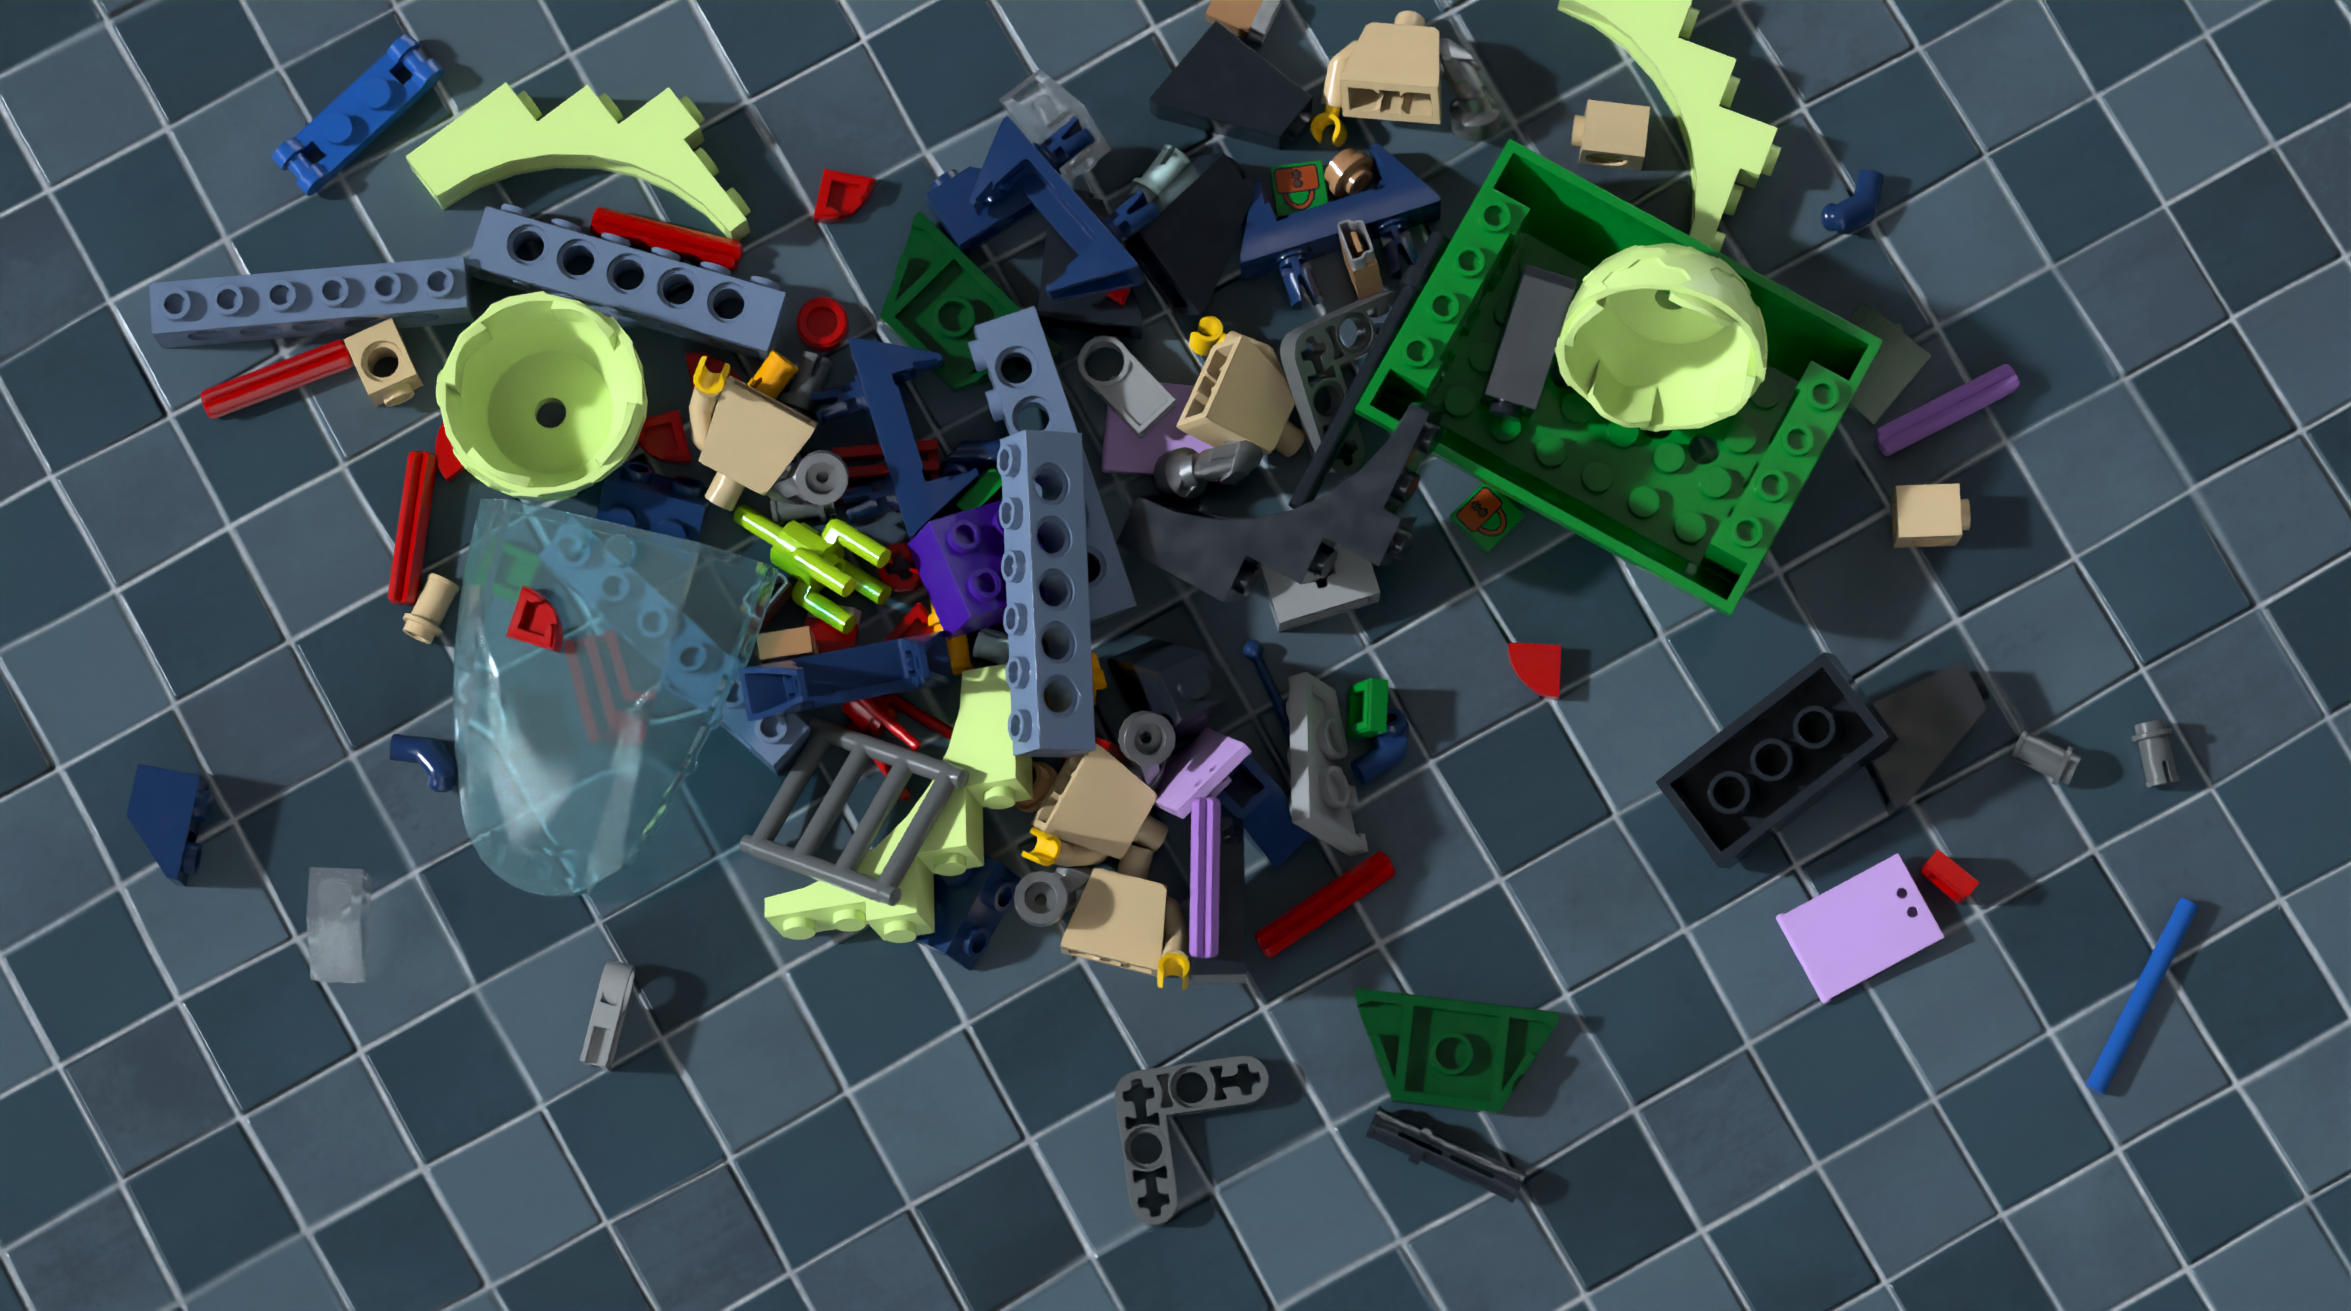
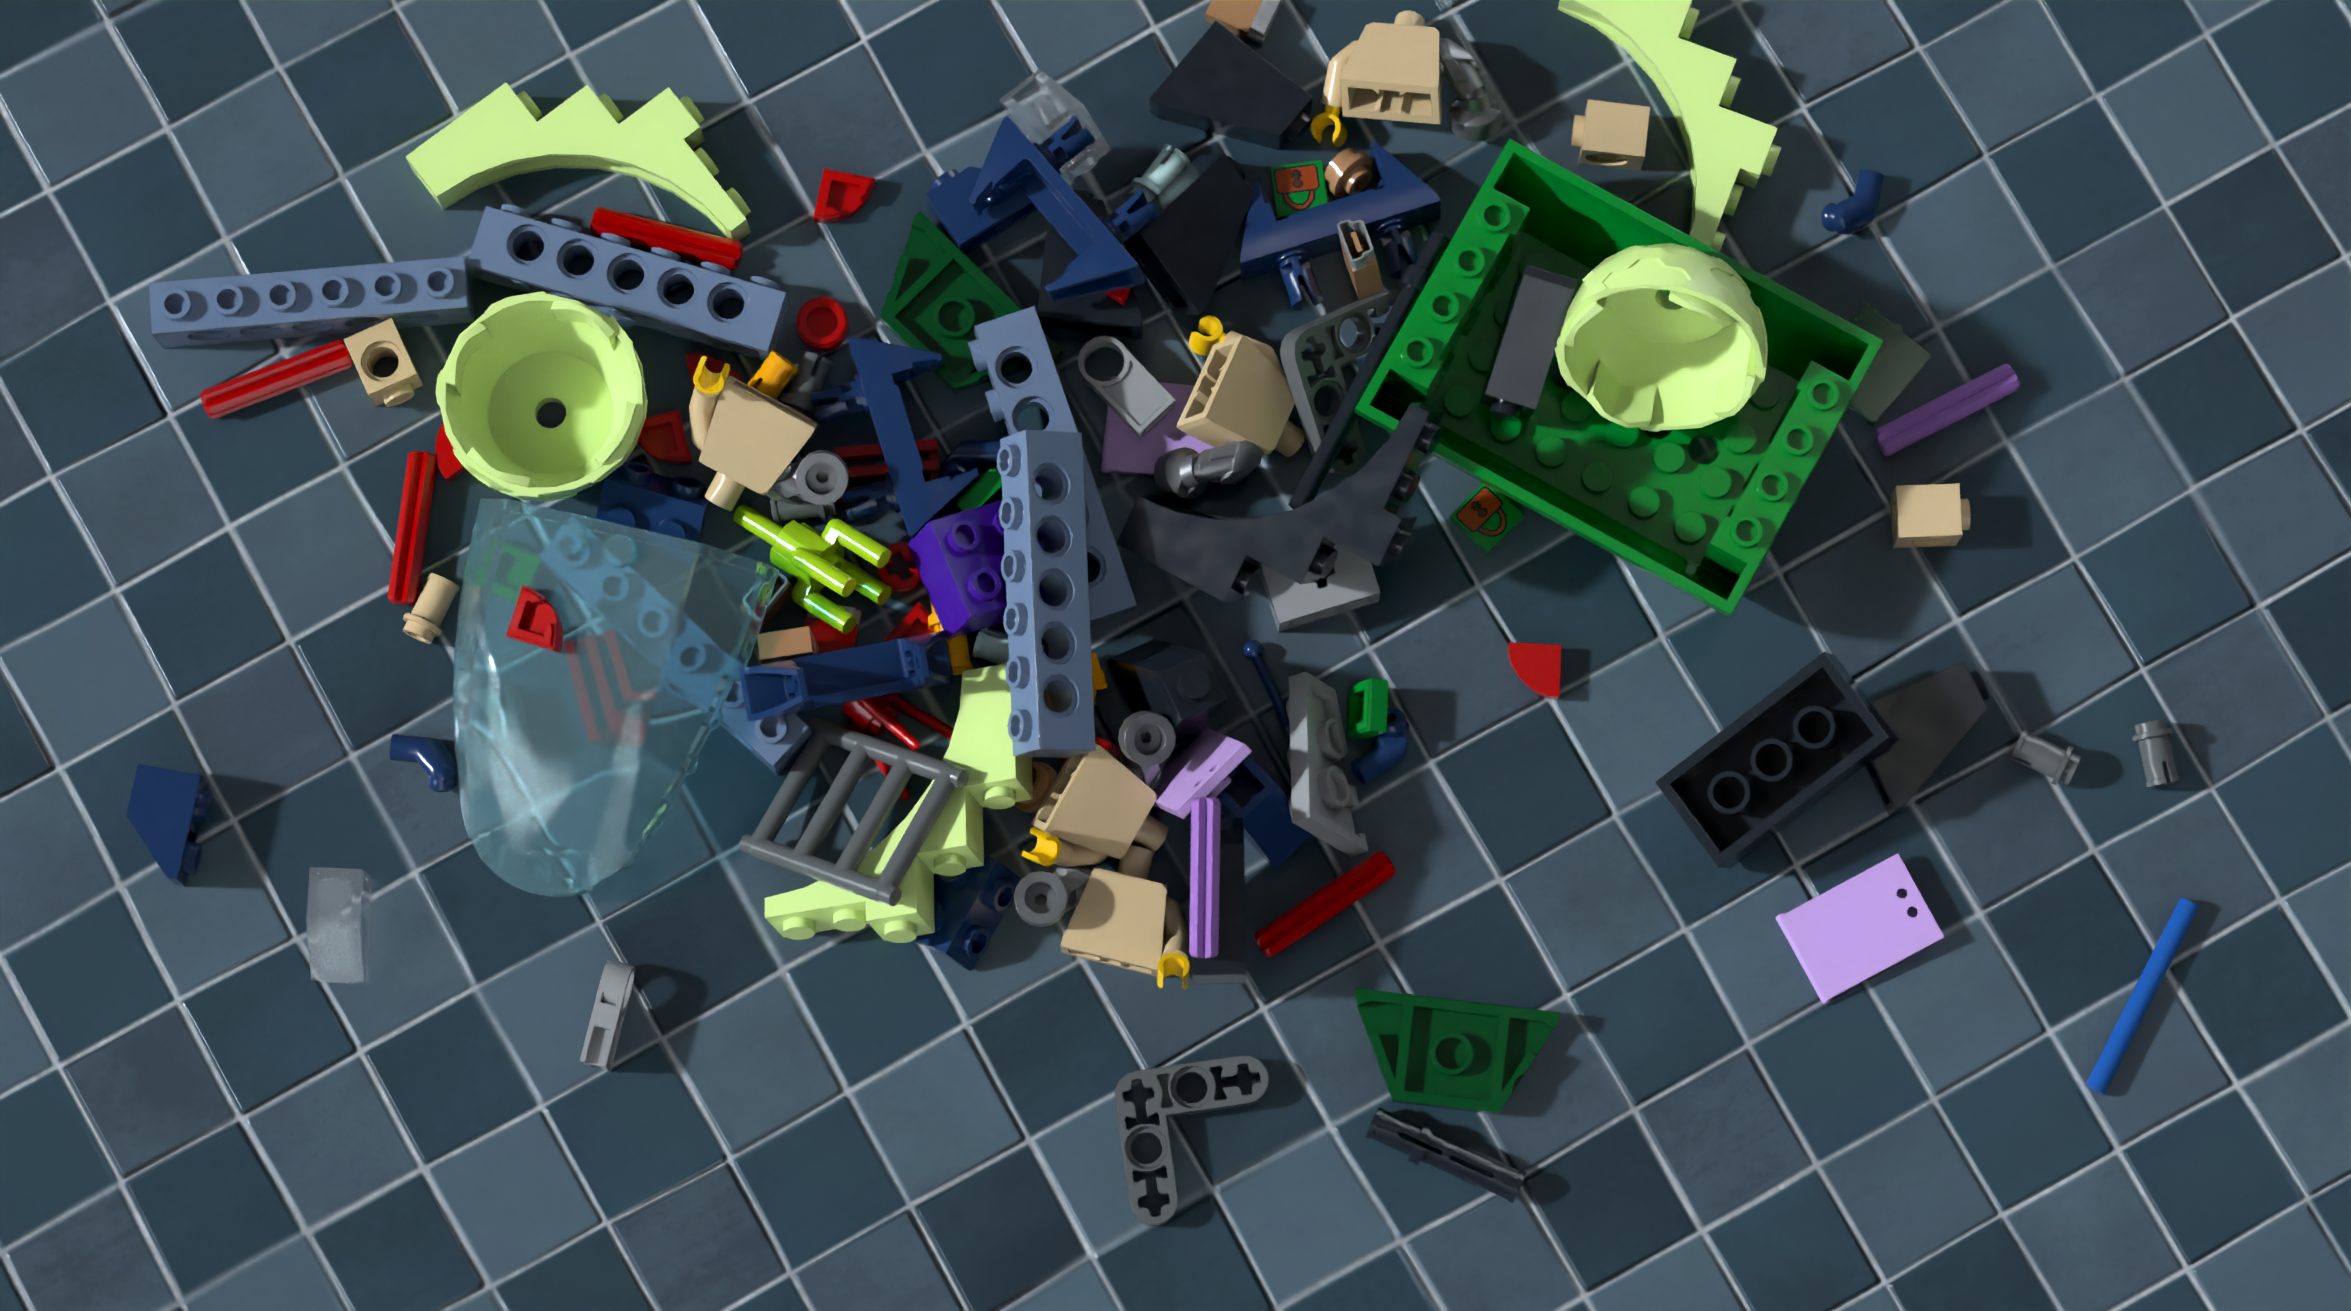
blue plate [272,33,444,196] -> none
red tile [1920,849,1980,904] -> none

